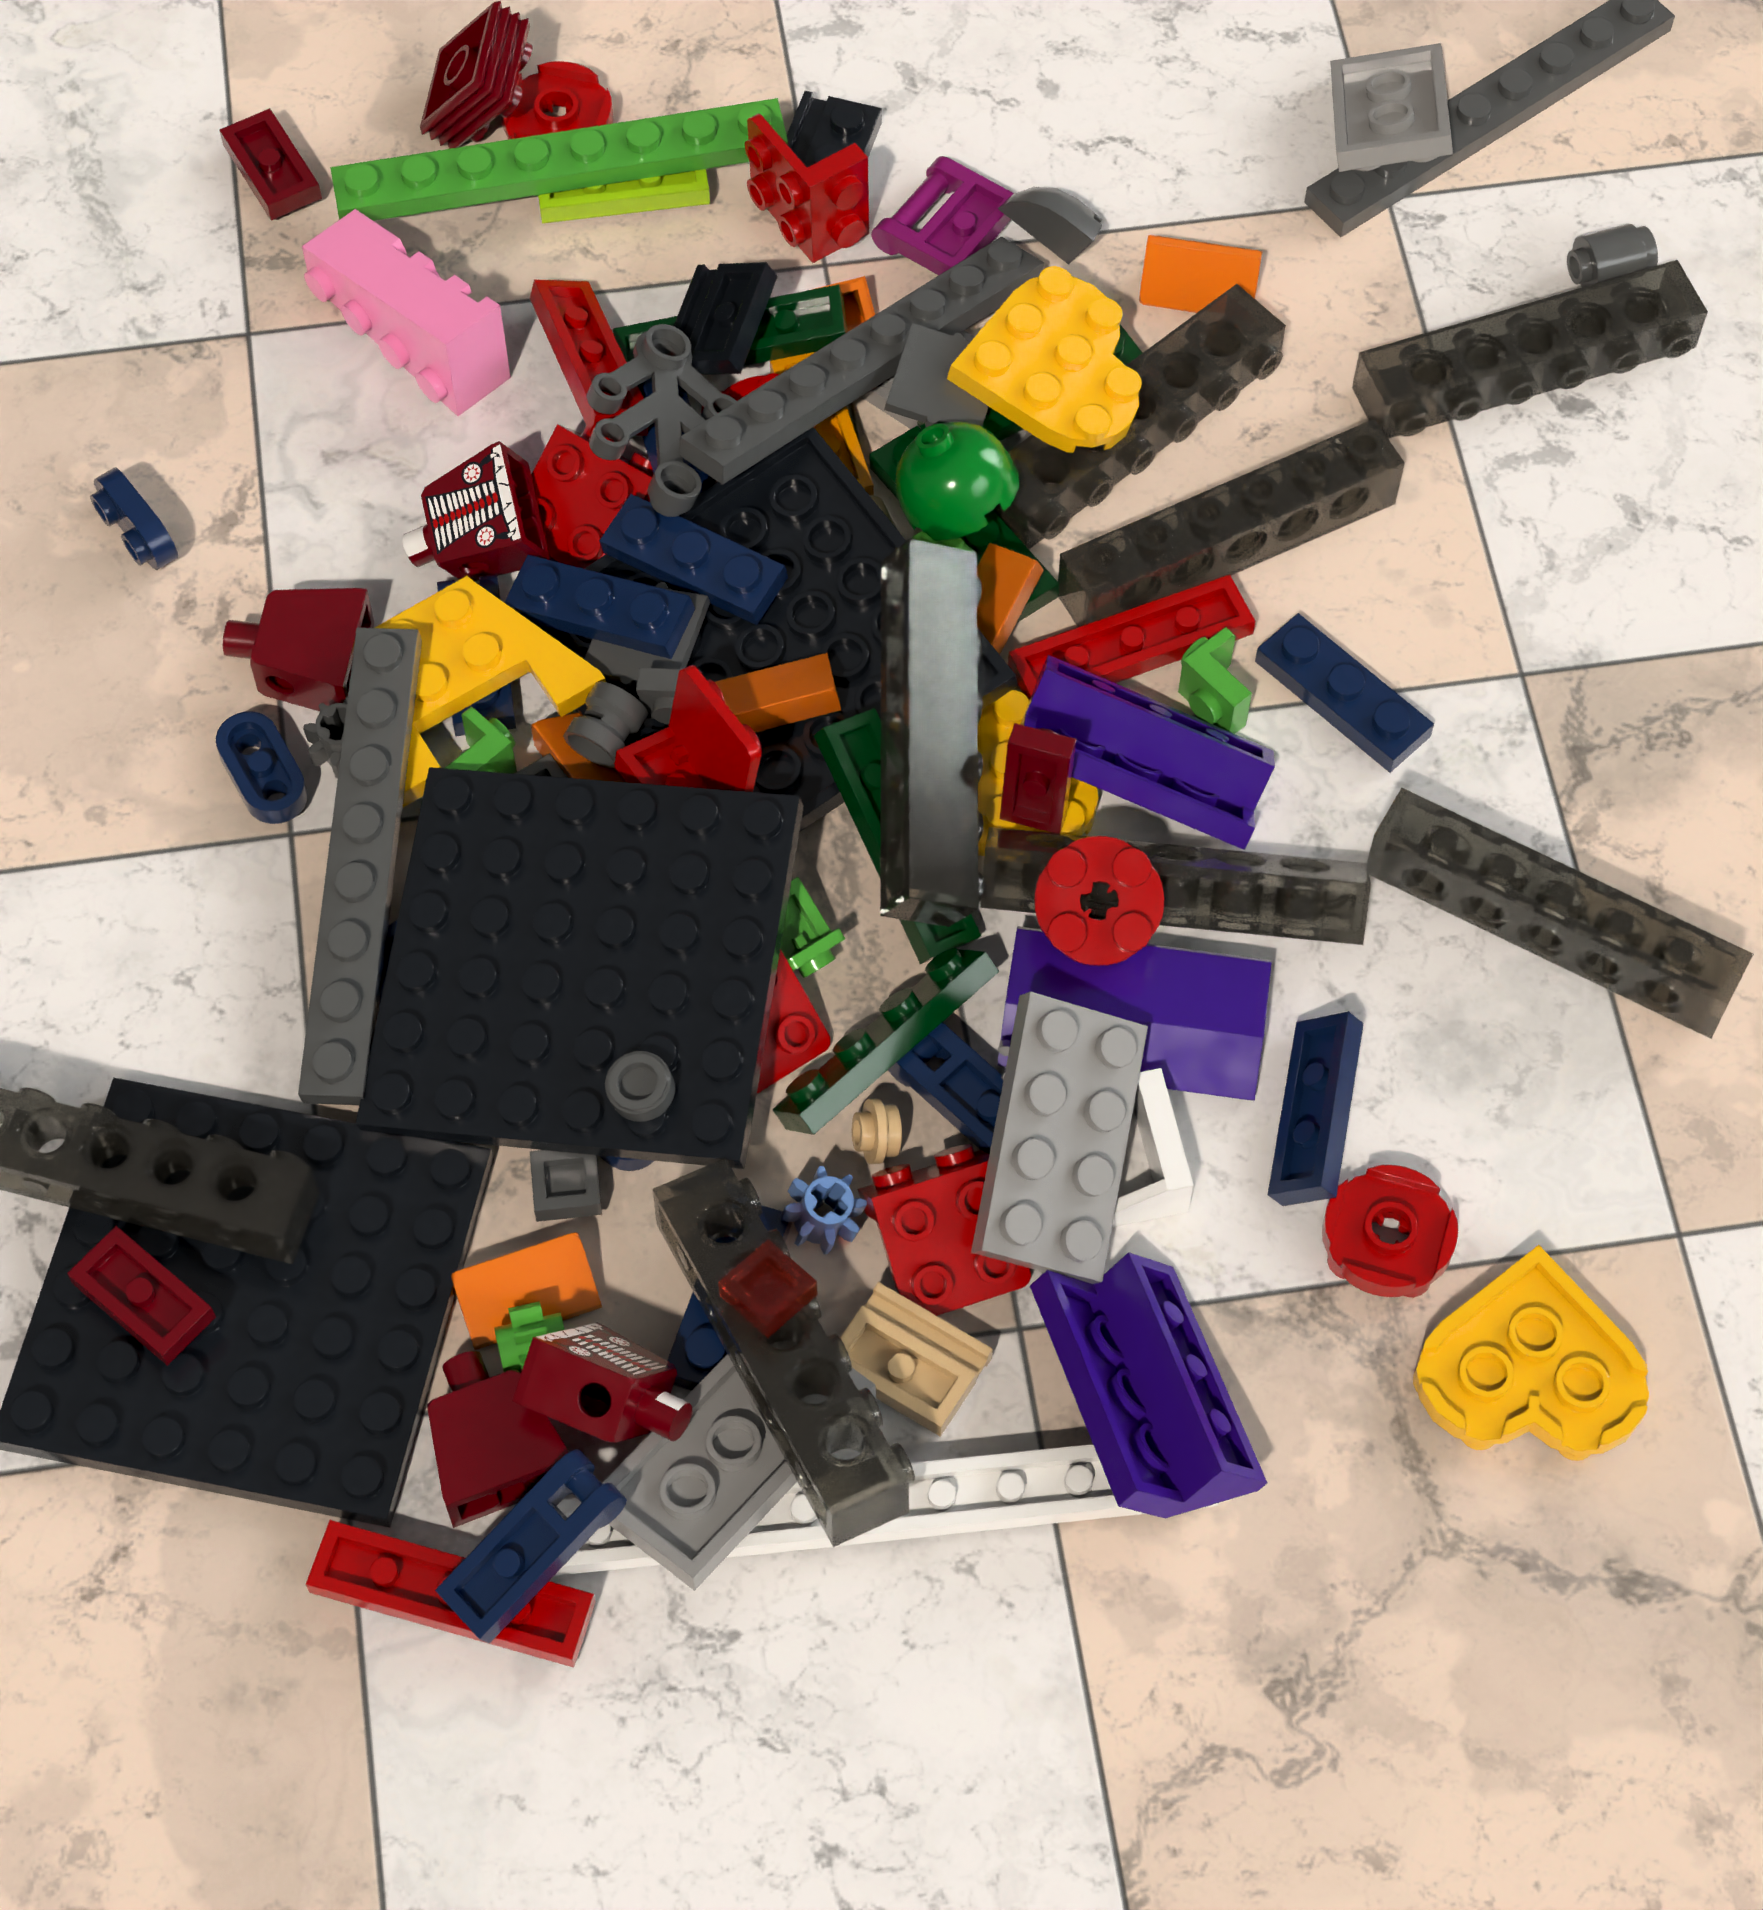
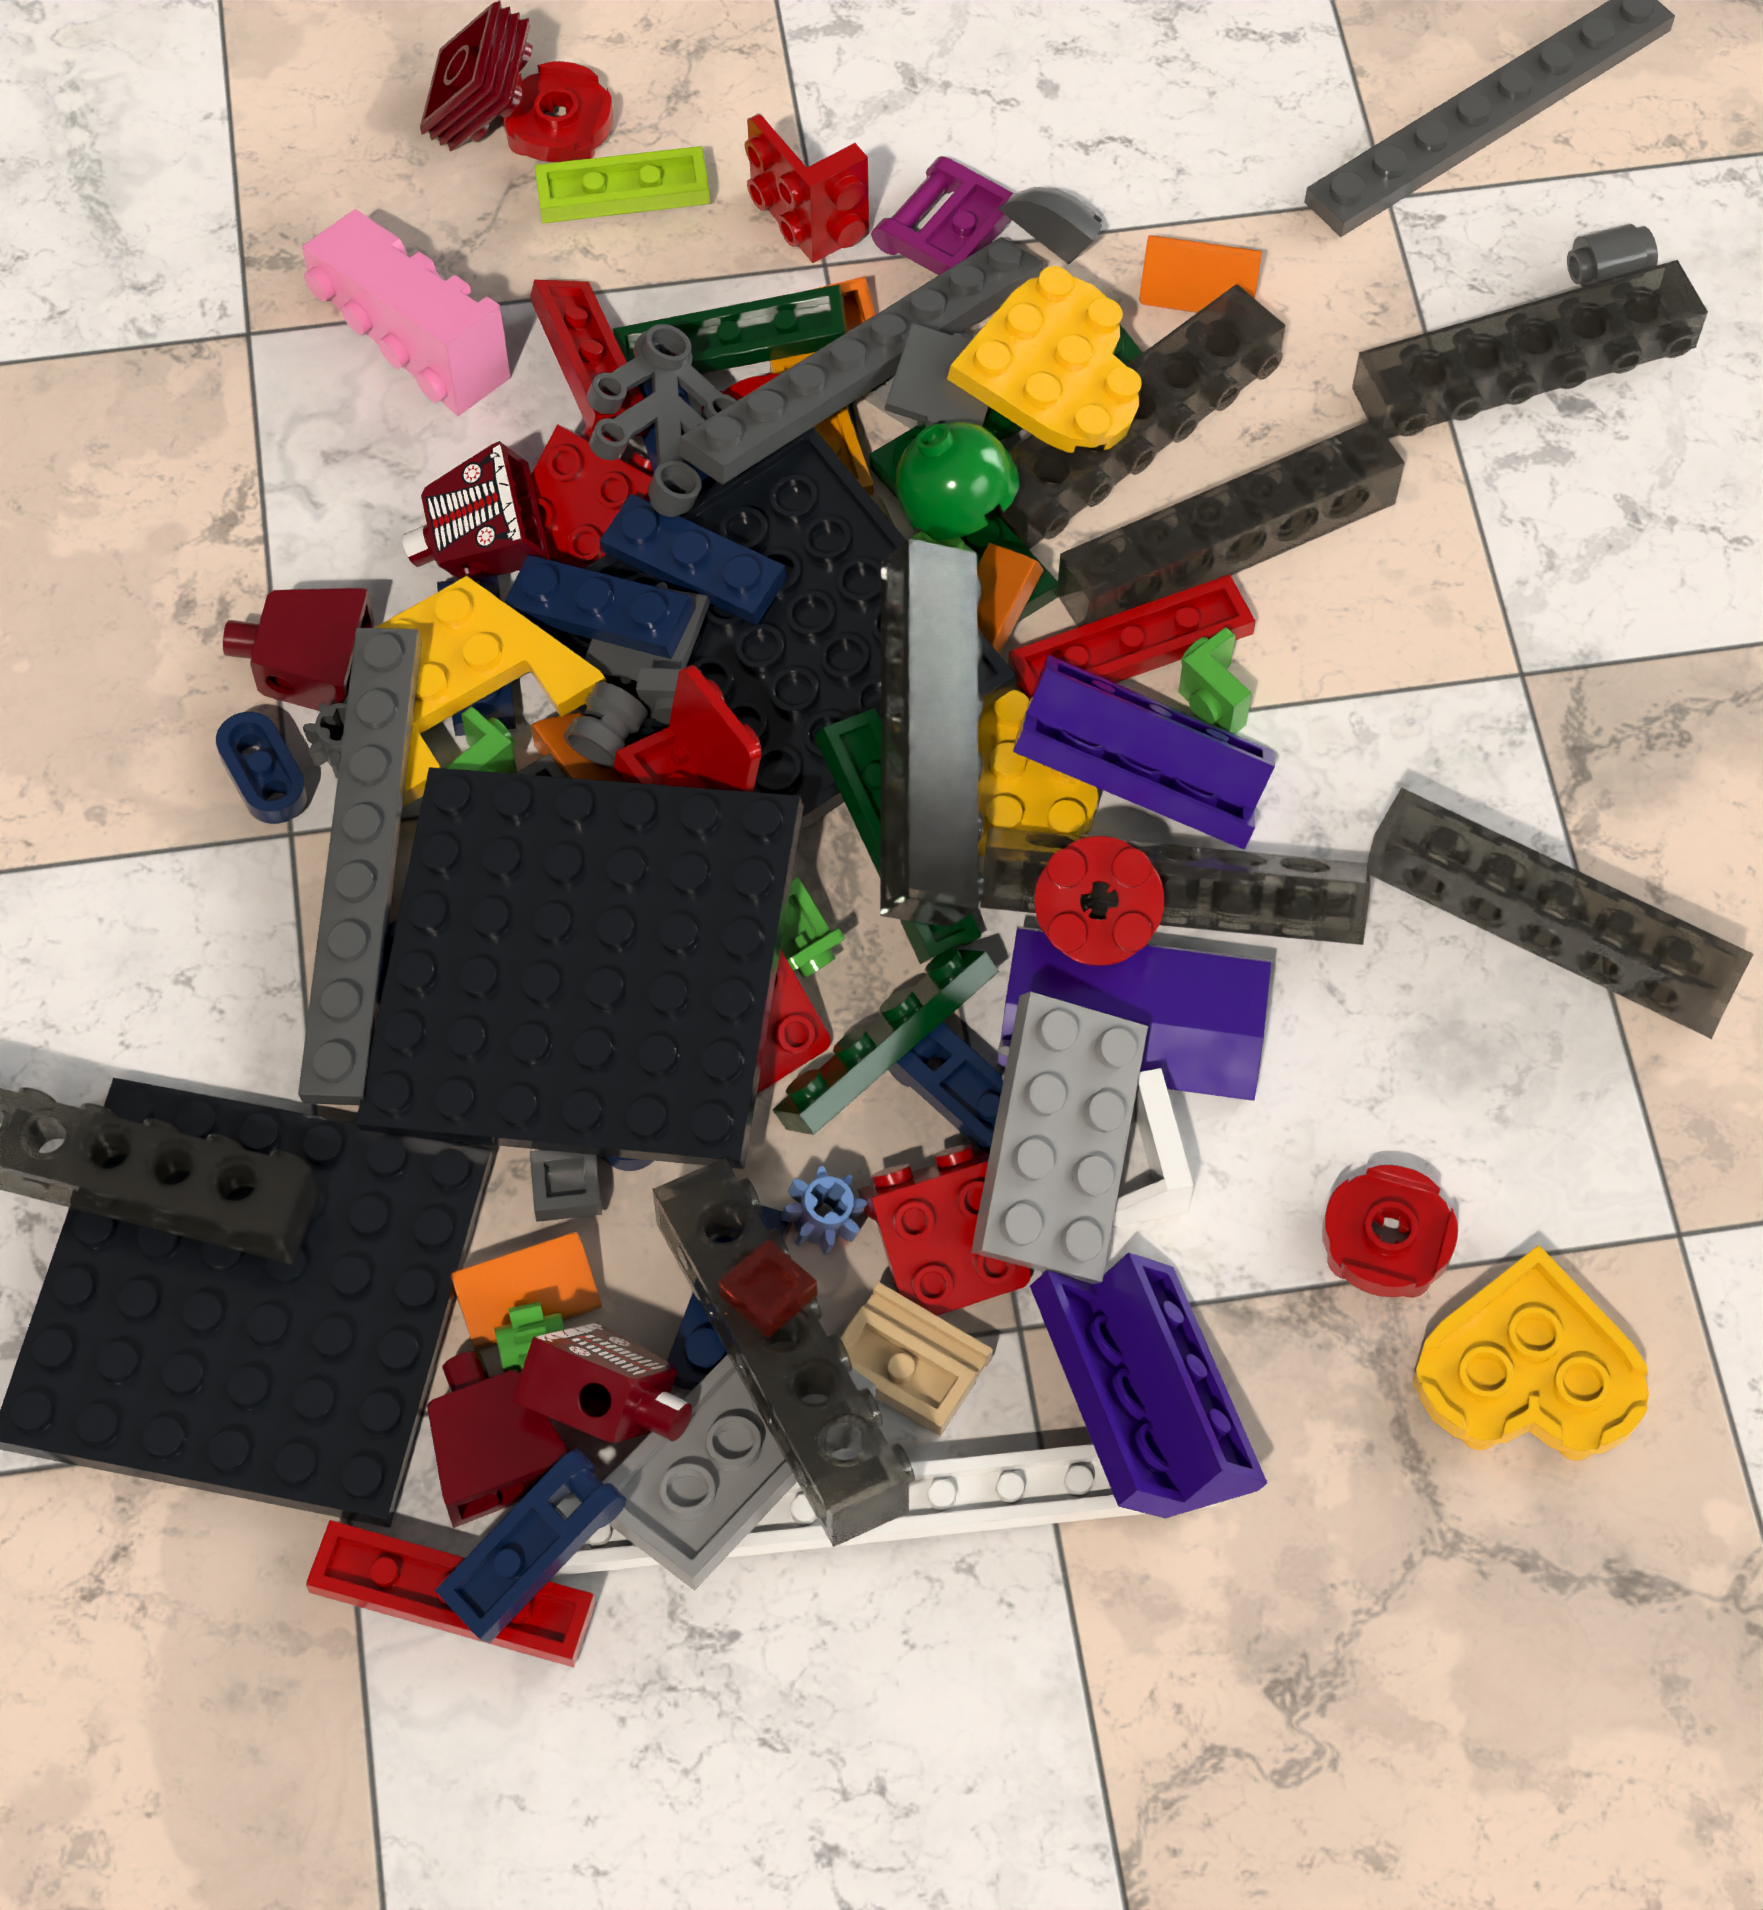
dark red plate [67,1226,216,1366] -> none
dark blue plate [90,467,178,570] -> none
dark red plate [219,108,322,221] -> none
bright green plate [330,98,788,221] -> none
dark grey tile [605,1051,675,1122] -> none
black plate [674,262,778,374] -> none
orange slope [715,653,841,732] -> none
black plate [787,91,882,167] -> none
tan plate [851,1099,902,1164] -> none
dark red plate [1000,723,1077,835] -> none
dark blue plate [1255,613,1434,773] -> none
dark blue plate [1267,1011,1364,1206] -> none
light grey plate [1330,43,1453,172] -> none

